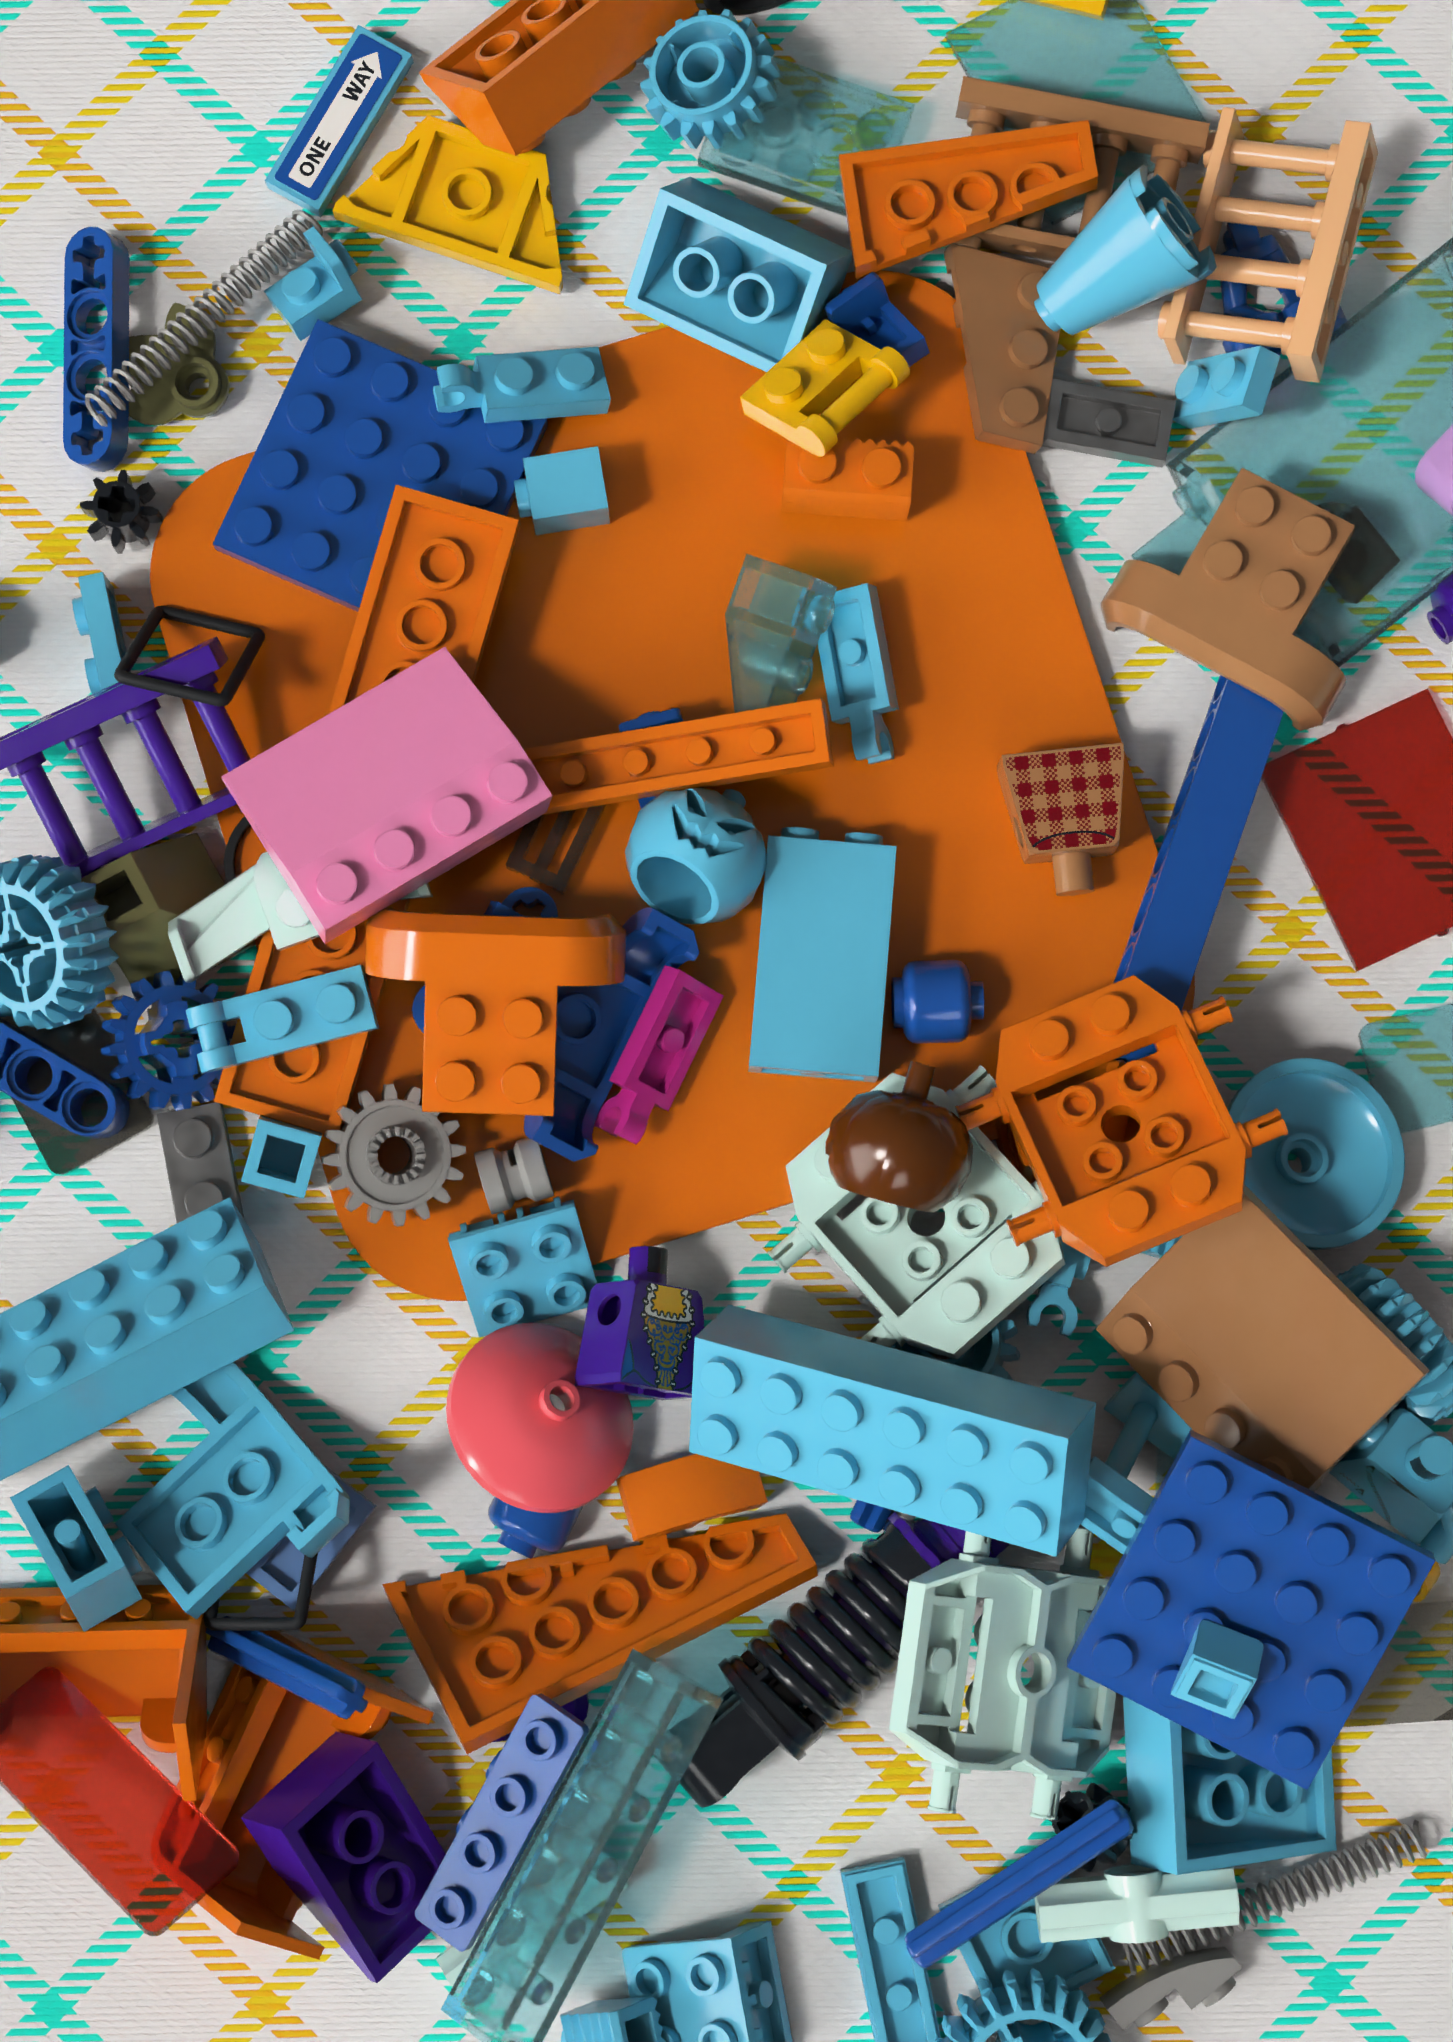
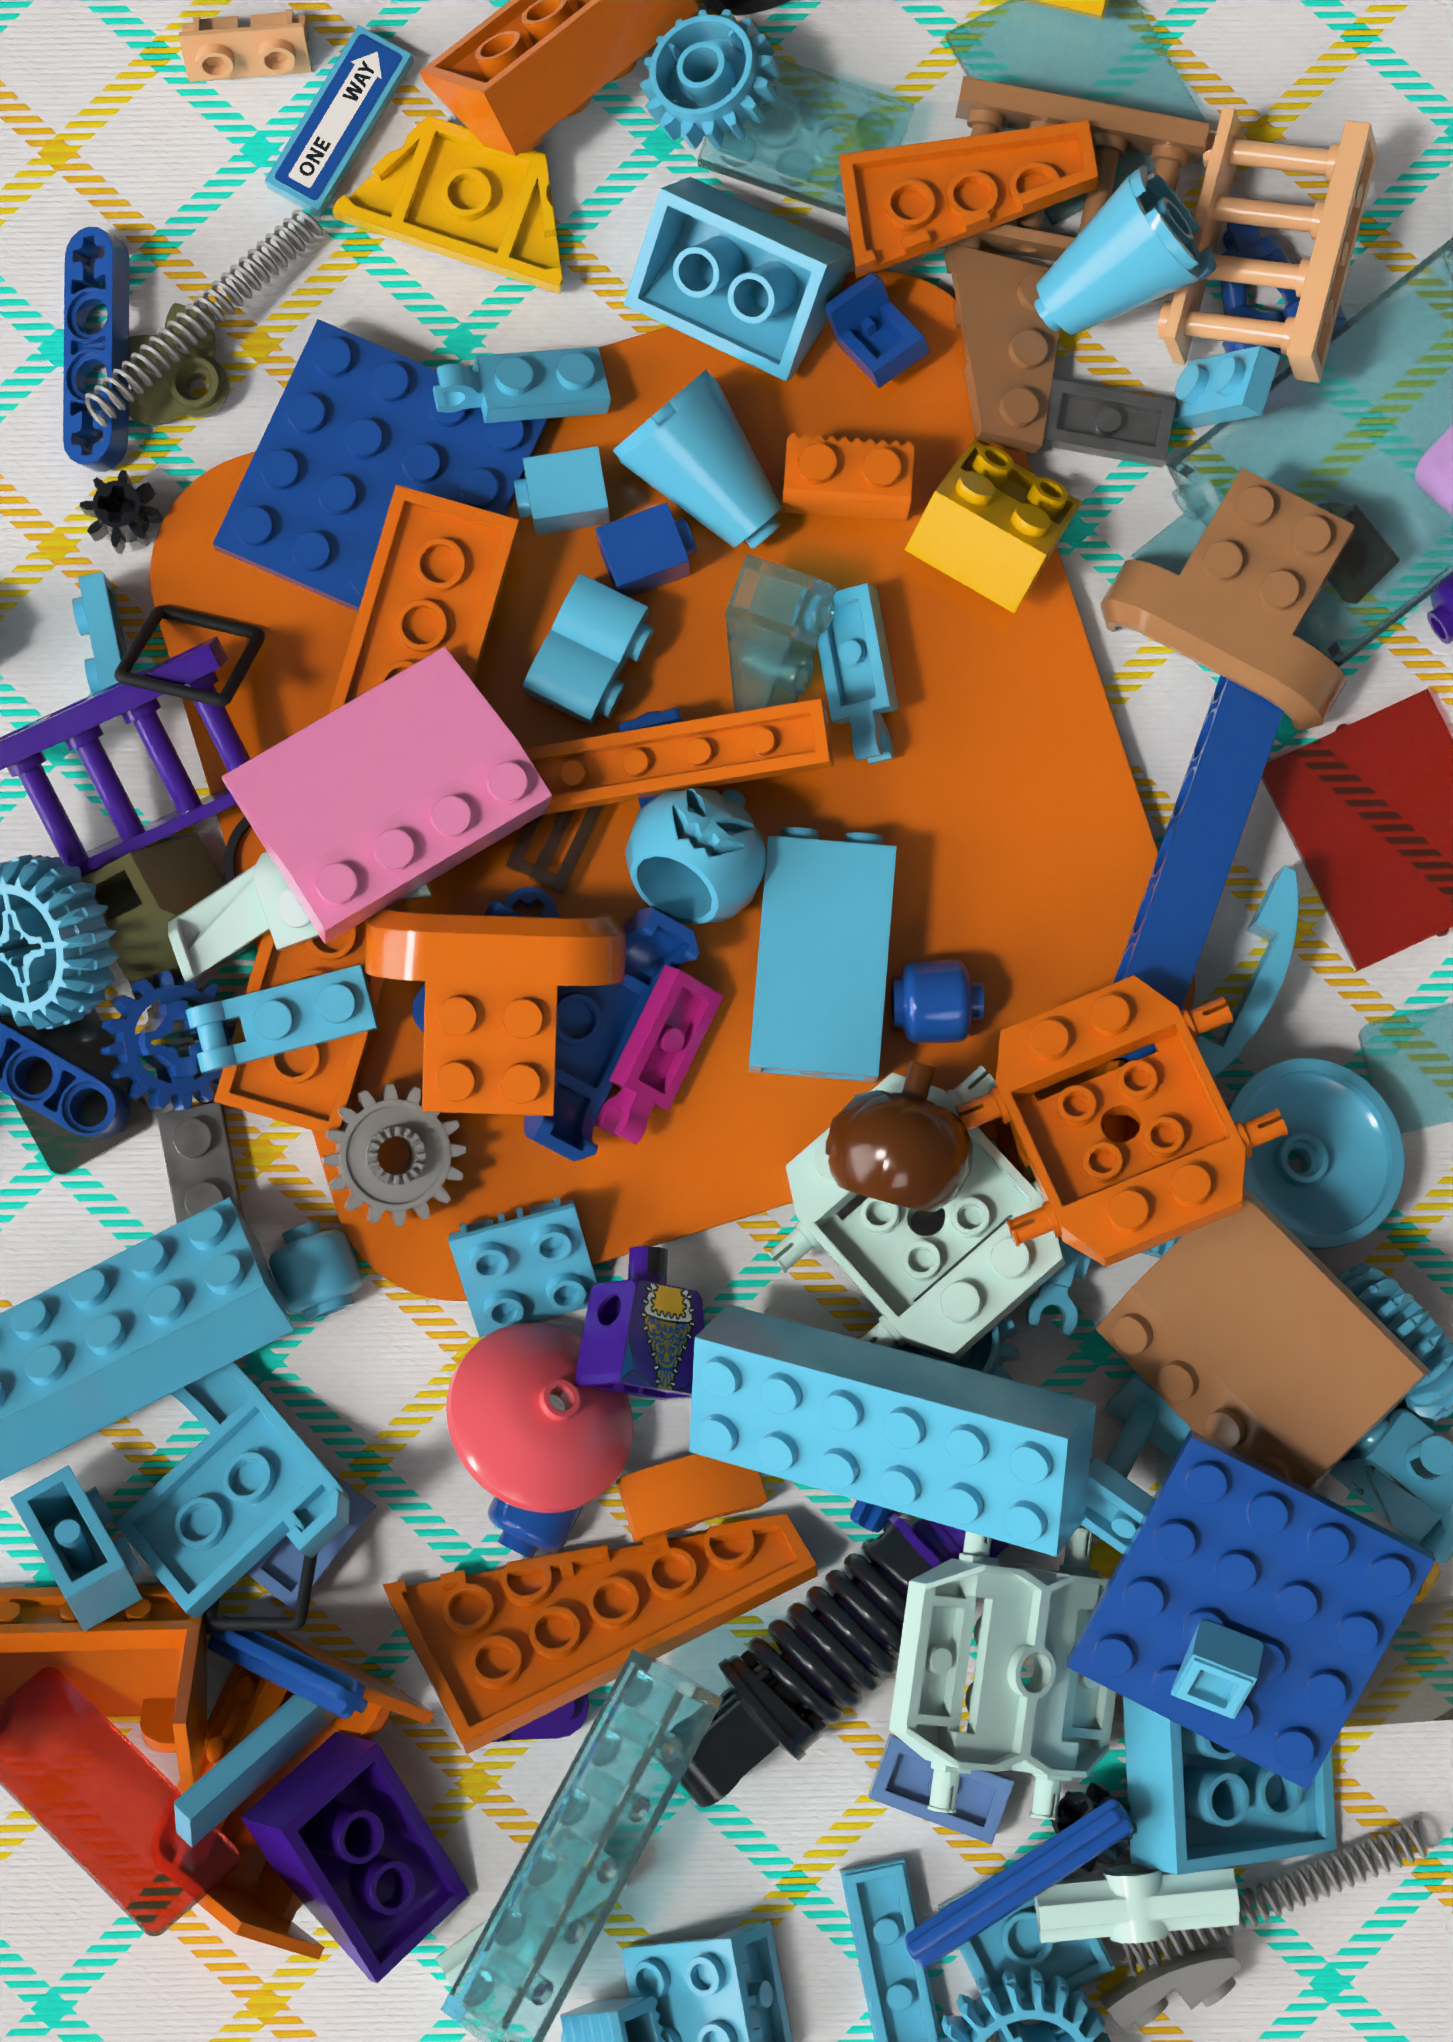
medium azure brick [241,1115,322,1199] -> none
medium azure bracket [264,226,362,341] -> none
bracket [415,1693,589,1952] -> none
light grey wheel [474,1137,554,1214] -> none
yellow plate [740,319,910,457] -> none
medium nougat torso [997,743,1124,896] -> none
none -> medium azure tile [174,1694,337,1848]
none -> light nougat hinge [179,9,312,82]
none -> medium azure head [269,1221,363,1321]
none -> medium azure brick [522,573,655,727]
none -> blue brick [595,502,697,598]
none -> medium azure cone [612,370,782,549]
none -> medium blue plate [868,1734,1014,1844]
none -> yellow slope [905,440,1082,614]
none -> medium azure slope [1197,865,1298,1078]

